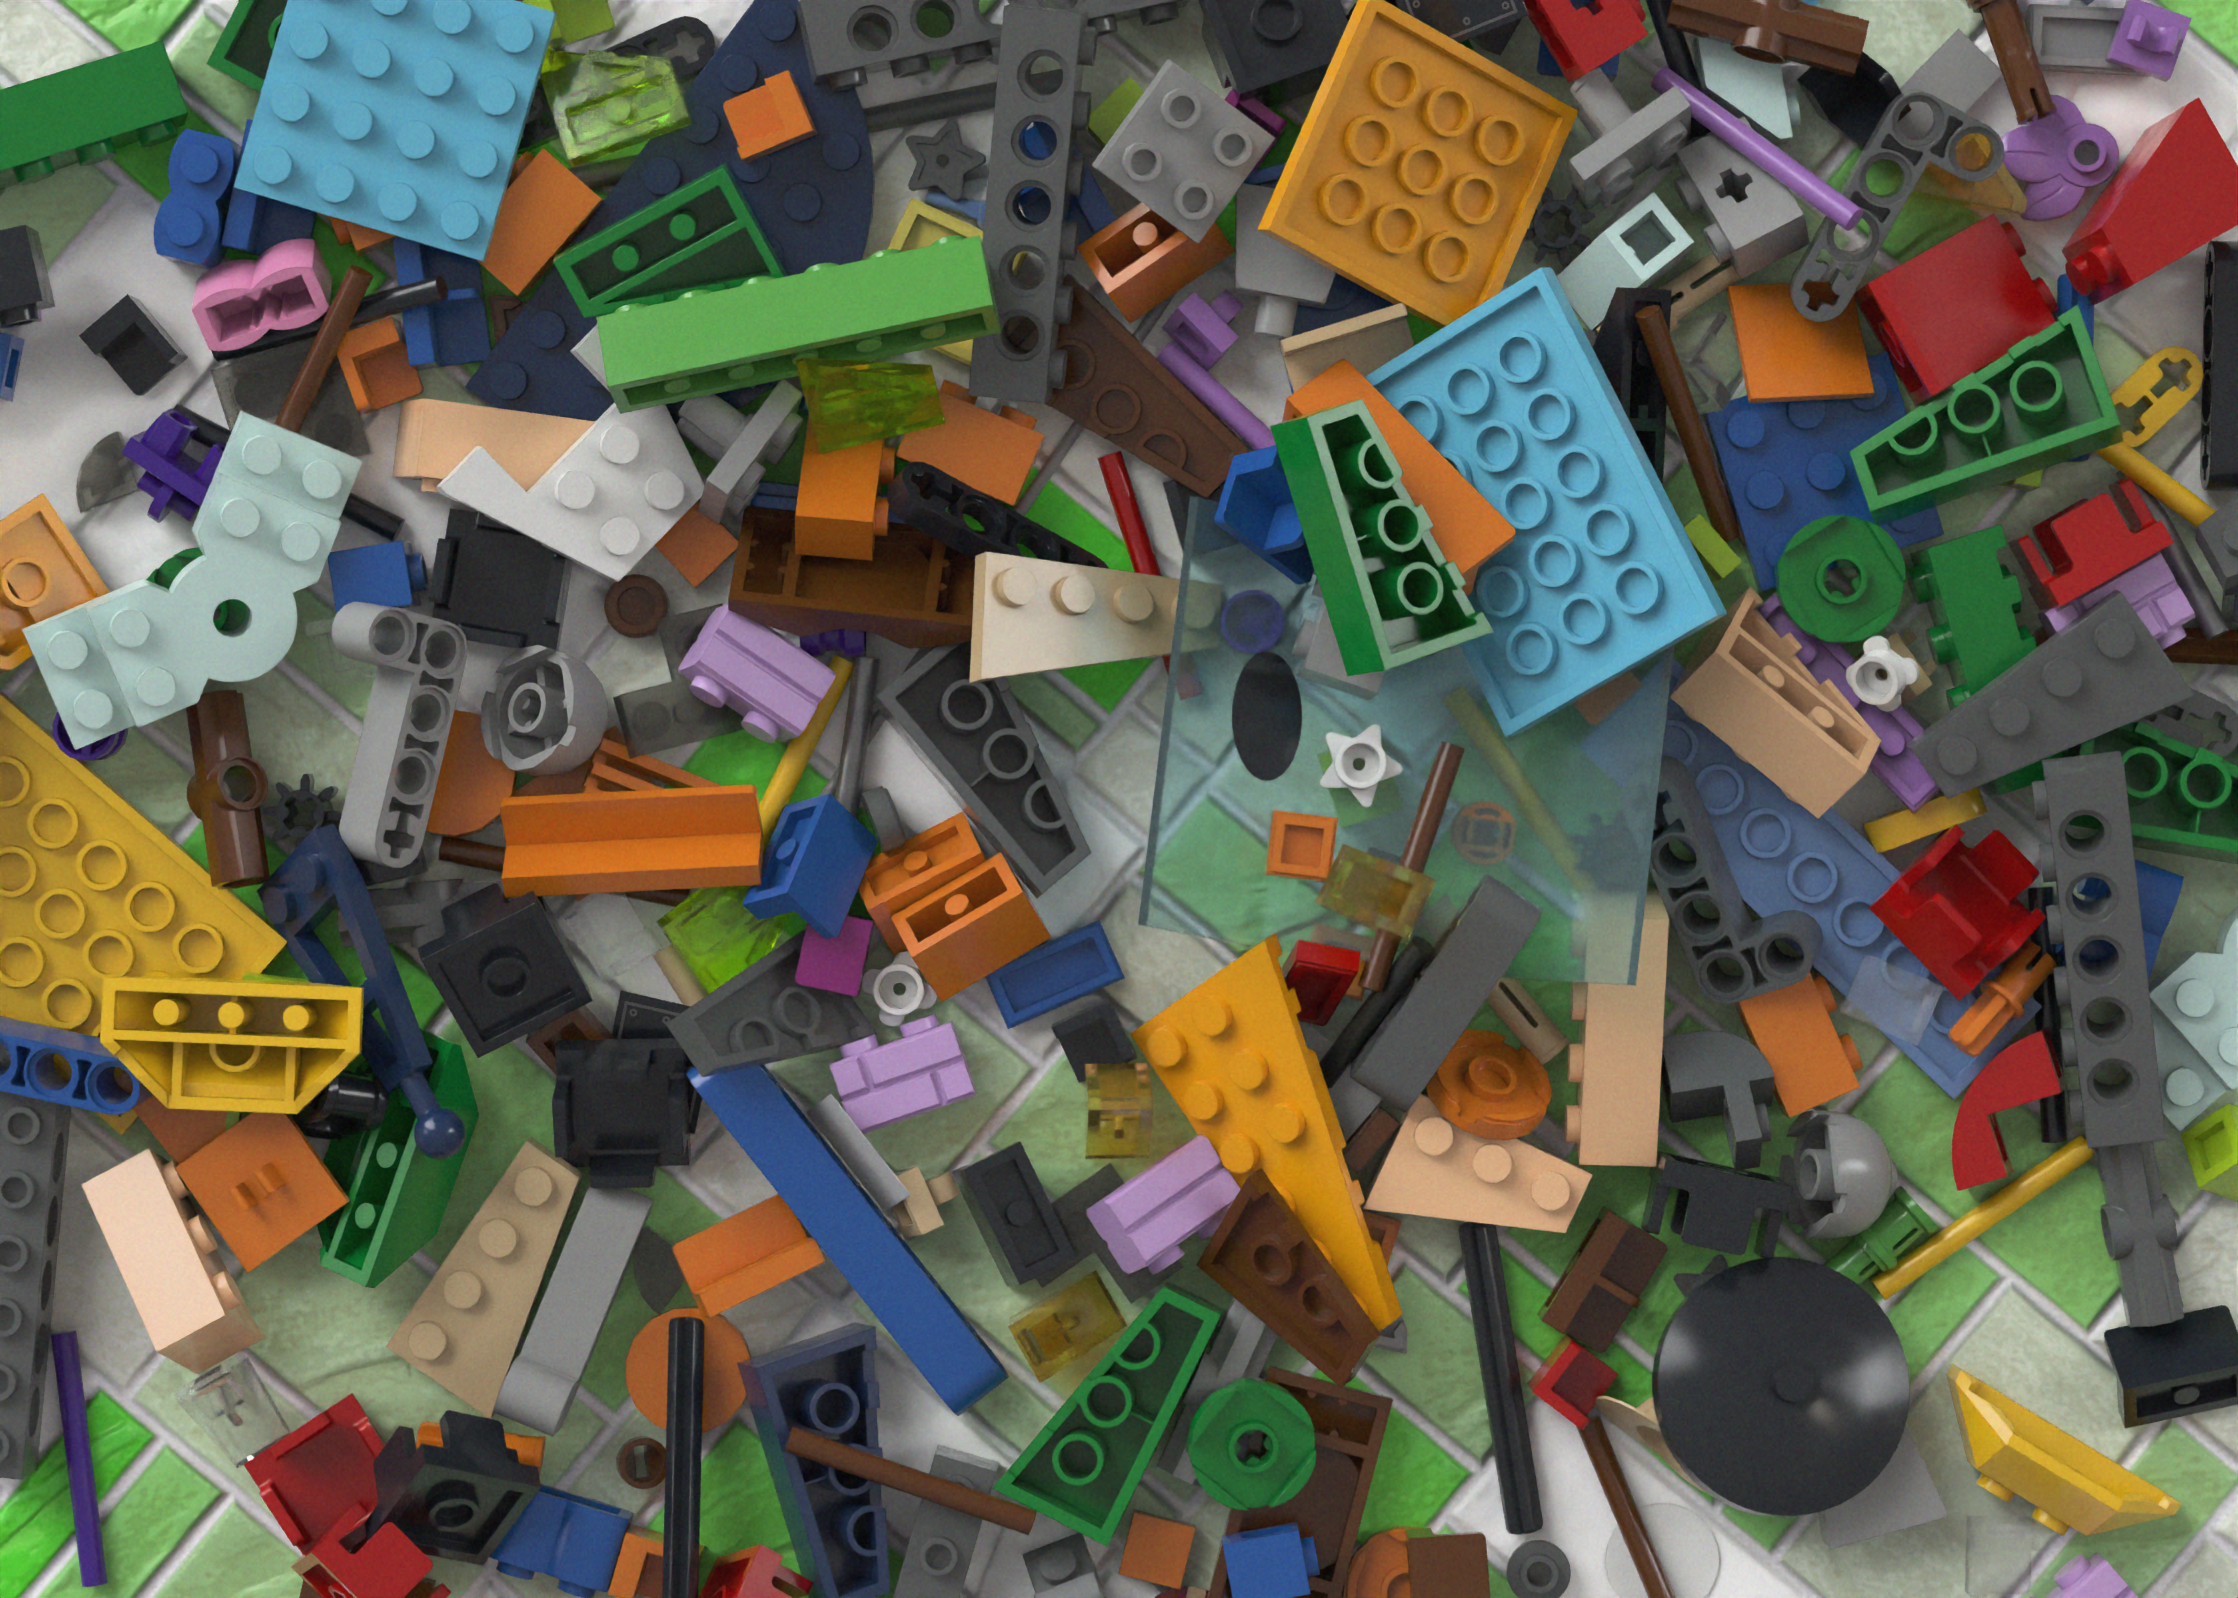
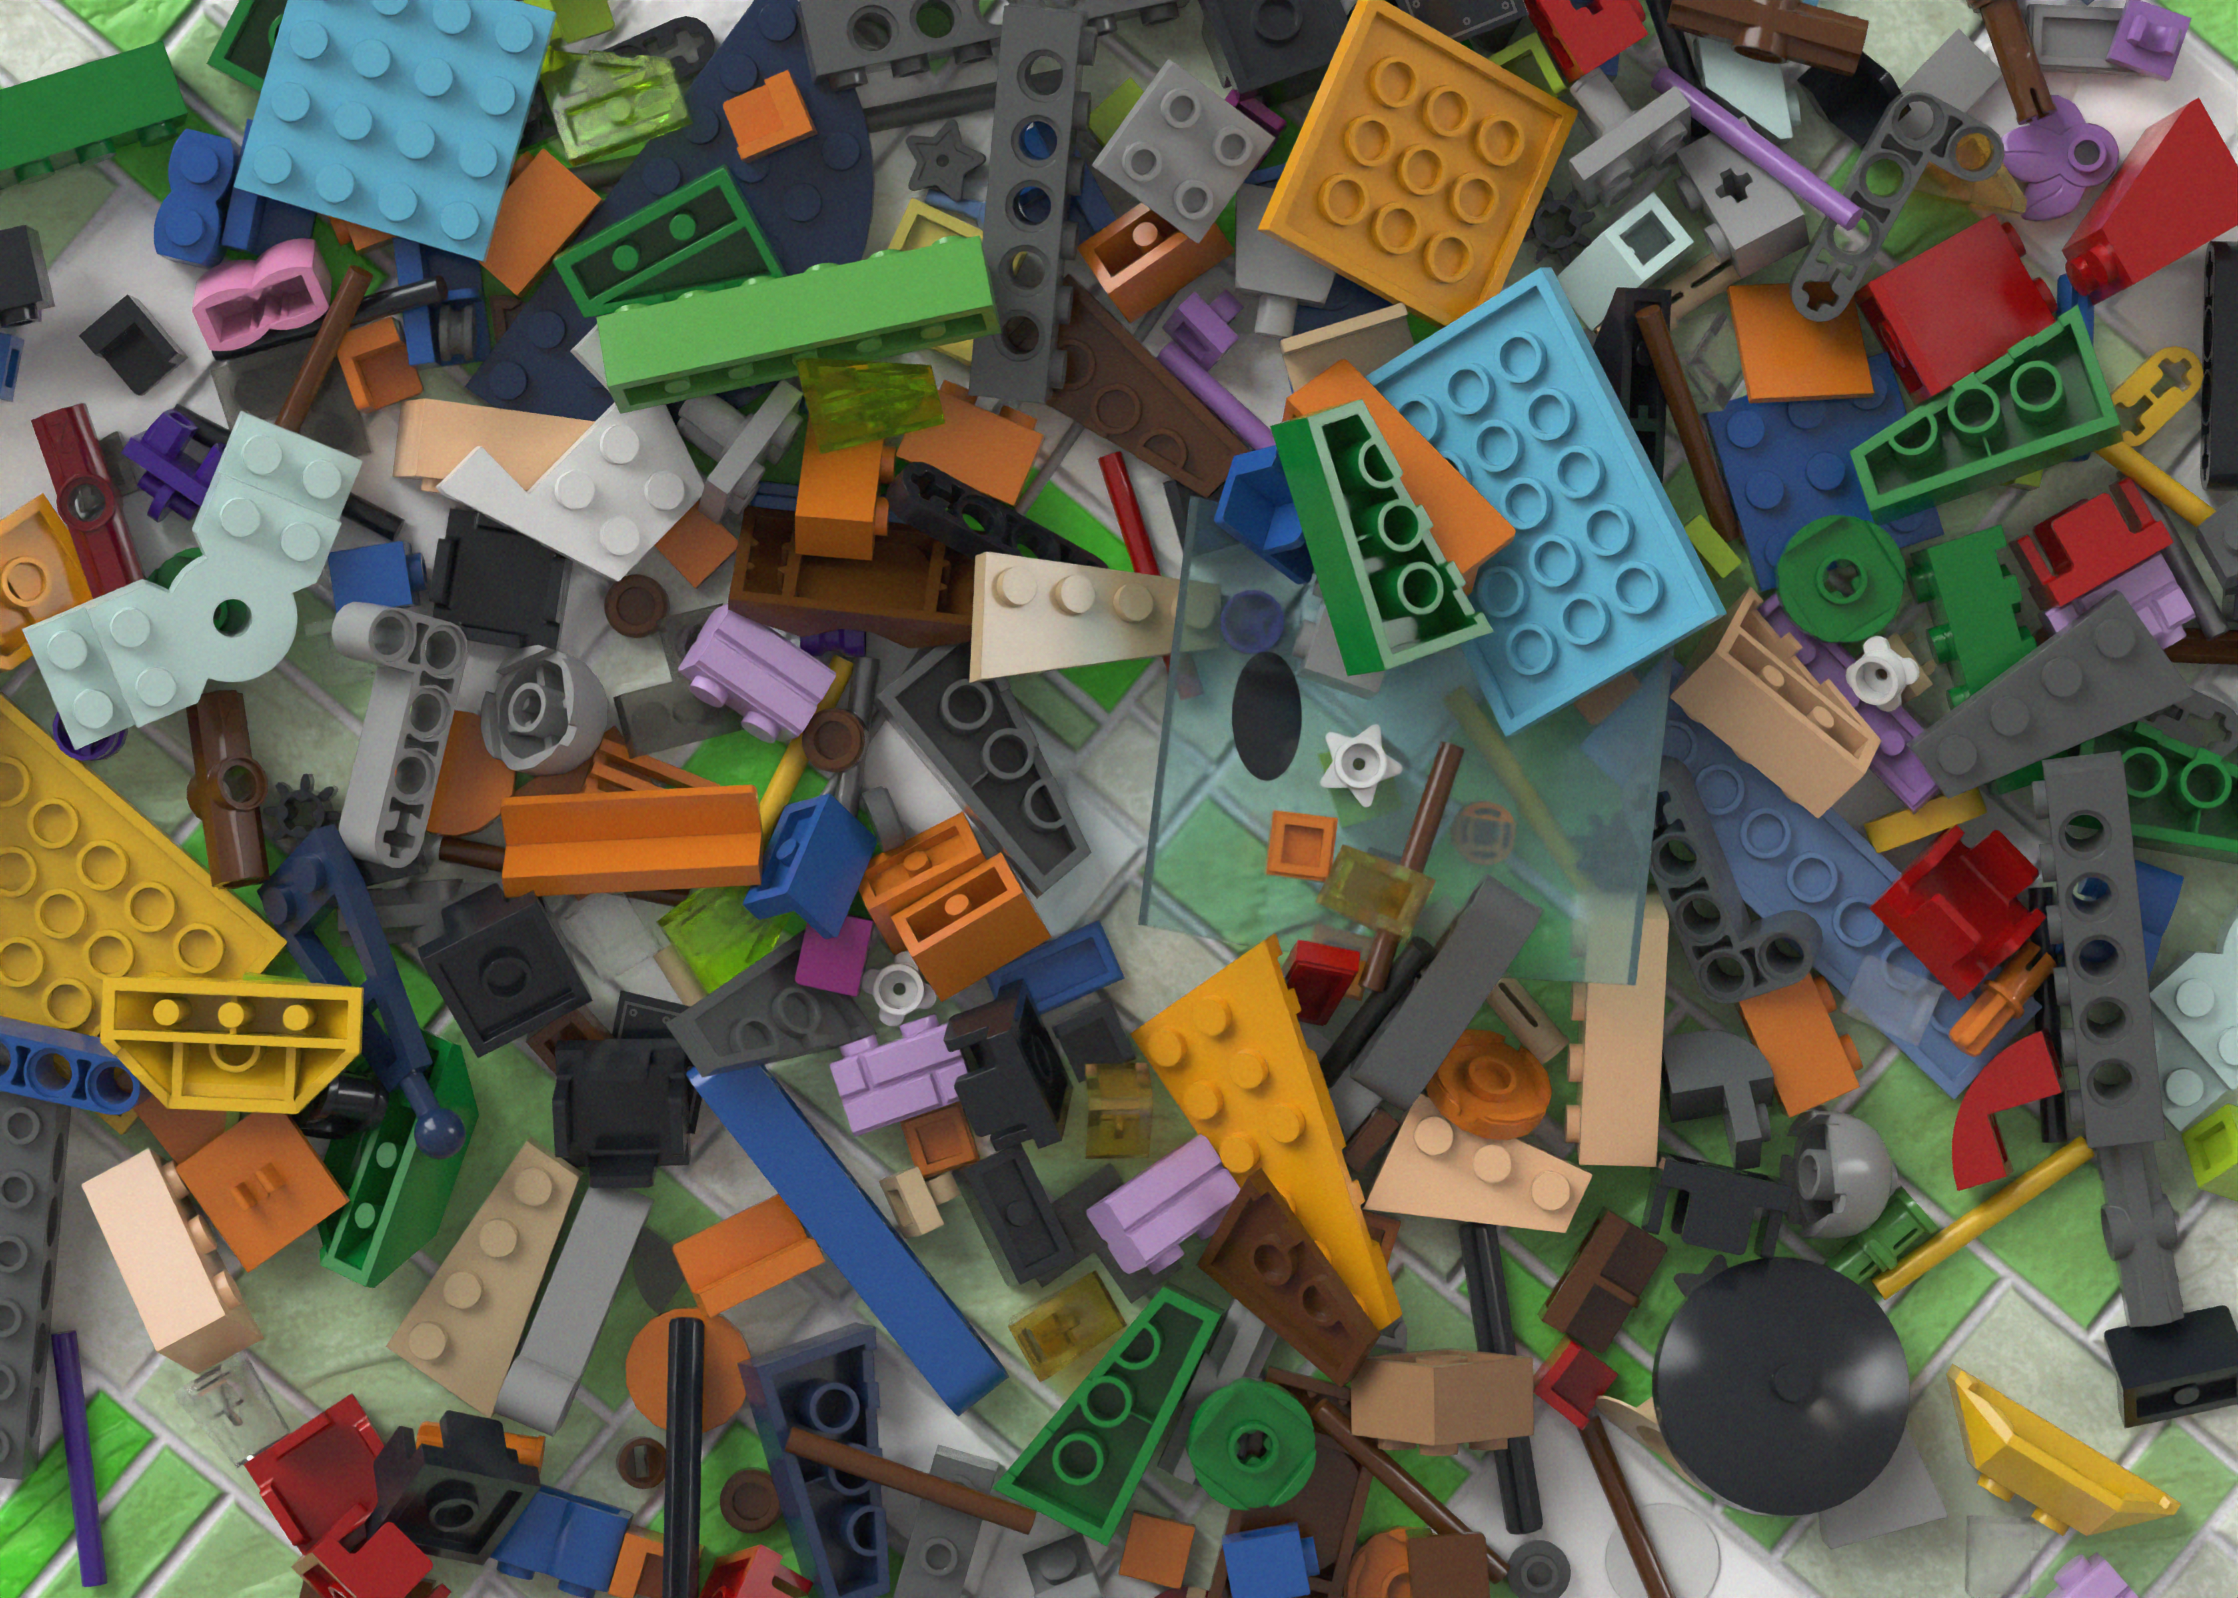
white sticker [806,1094,911,1212] -> none
none -> dark red piece [31,403,148,599]
none -> dark grey bush [439,304,477,361]
none -> reddish brown tile [720,1467,782,1533]
none -> reddish brown tile [802,708,869,772]
none -> orange tile [900,1101,981,1179]
none -> black panel [943,979,1074,1151]
none -> reddish brown bar [1309,1398,1510,1585]
none -> medium nougat brick [1351,1348,1534,1456]
none -> lime panel [1487,31,1573,99]

